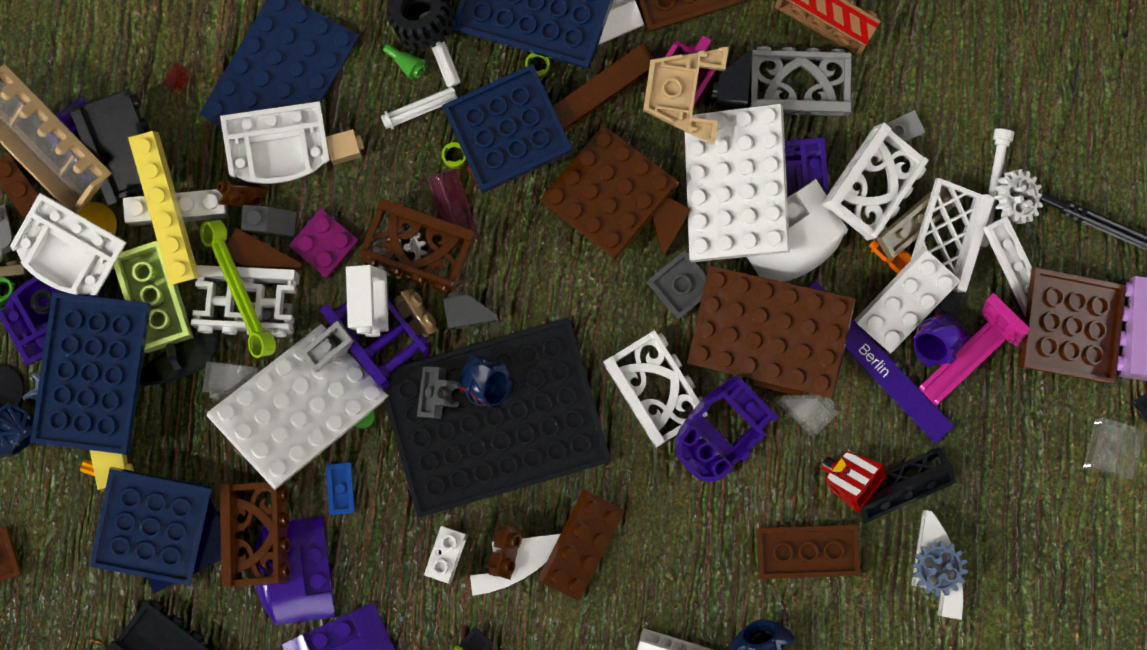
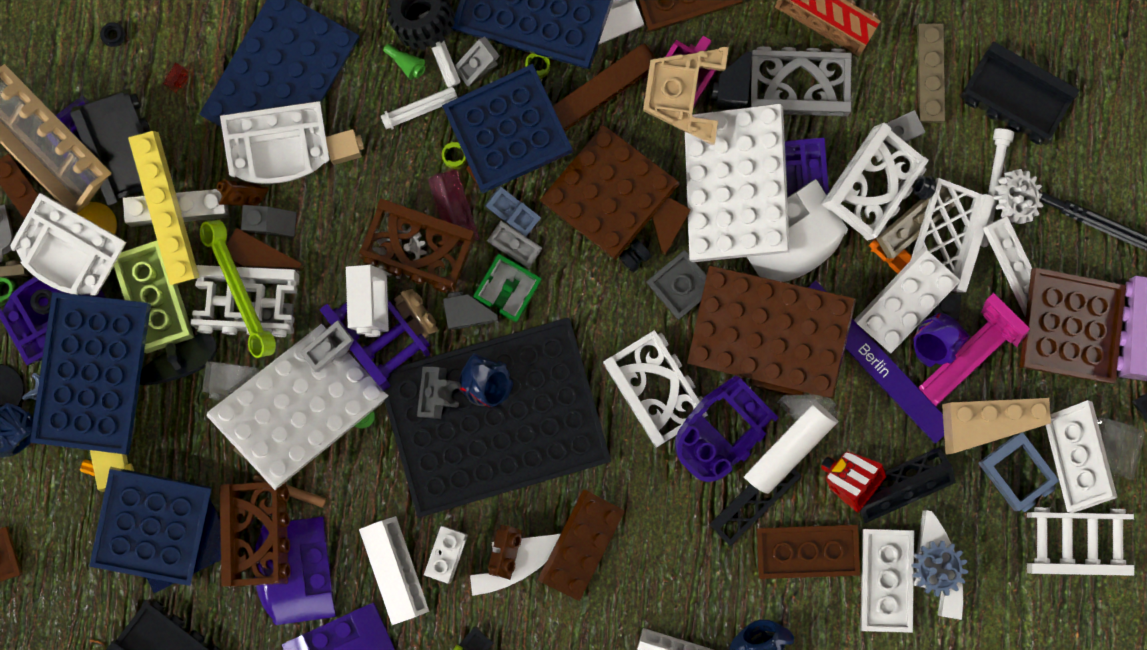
magenta plate [289,208,359,279] -> none
blue plate [326,463,355,515] -> none
none -> black plate [100,22,126,47]
none -> medium nougat bar [252,474,327,508]
none -> white brick [359,516,429,625]
none -> light grey slope [455,37,500,87]
none -> piece [473,254,542,324]
none -> sand blue slope [484,186,541,237]
none -> light grey plate [487,221,542,269]
none -> black wheel [618,238,652,273]
none -> black fence [709,468,801,546]
none -> white brick [744,401,839,494]
none -> white plate [861,529,914,633]
none -> black plate [914,176,936,200]
none -> dark tan plate [917,24,945,123]
none -> tan wedge [942,398,1051,455]
none -> black panel [960,41,1080,145]
none -> sand blue window [978,432,1059,512]
none -> white fence [1027,507,1134,576]
none -> white plate [1046,400,1117,513]

